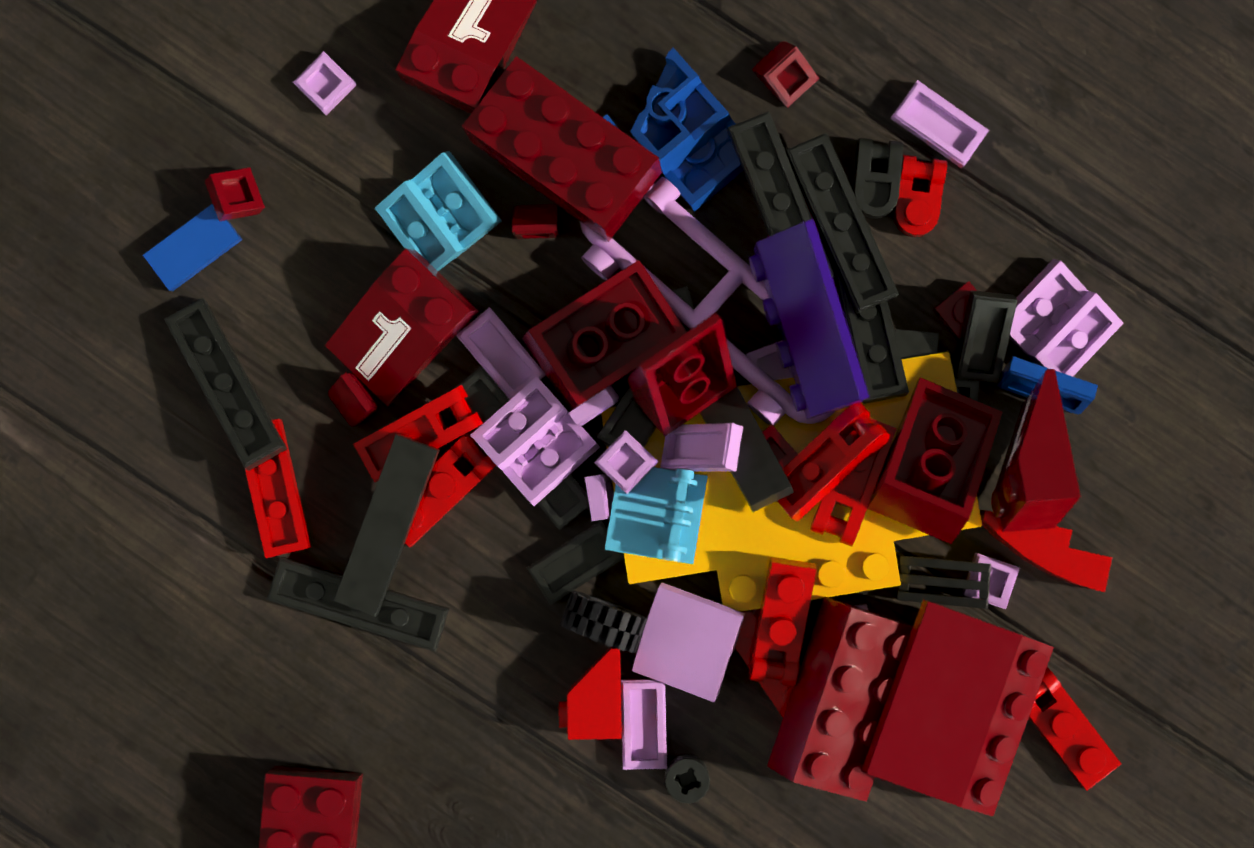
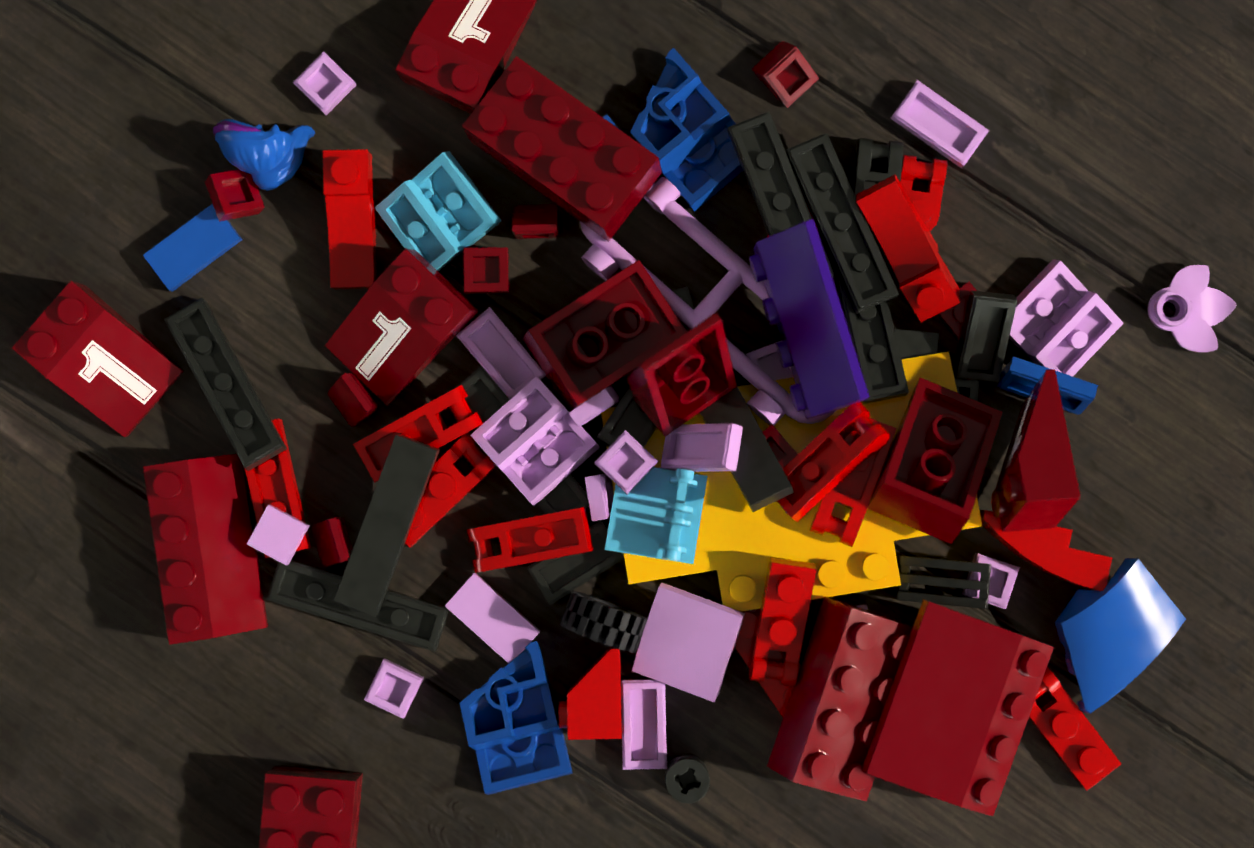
none -> dark red slope [12,280,184,437]
none -> dark red slope [143,454,268,645]
none -> blue hair [213,119,315,191]
none -> lavender tile [247,504,310,565]
none -> dark red slope [312,517,353,567]
none -> red slope [323,149,376,289]
none -> lavender tile [364,659,424,719]
none -> lavender tile [445,573,540,663]
none -> blue slope [460,641,573,795]
none -> dark red plate [464,247,509,294]
none -> red plate [466,507,593,573]
none -> red slope [856,174,961,322]
none -> blue slope [1055,558,1186,714]
none -> lavender plate [1148,265,1237,353]

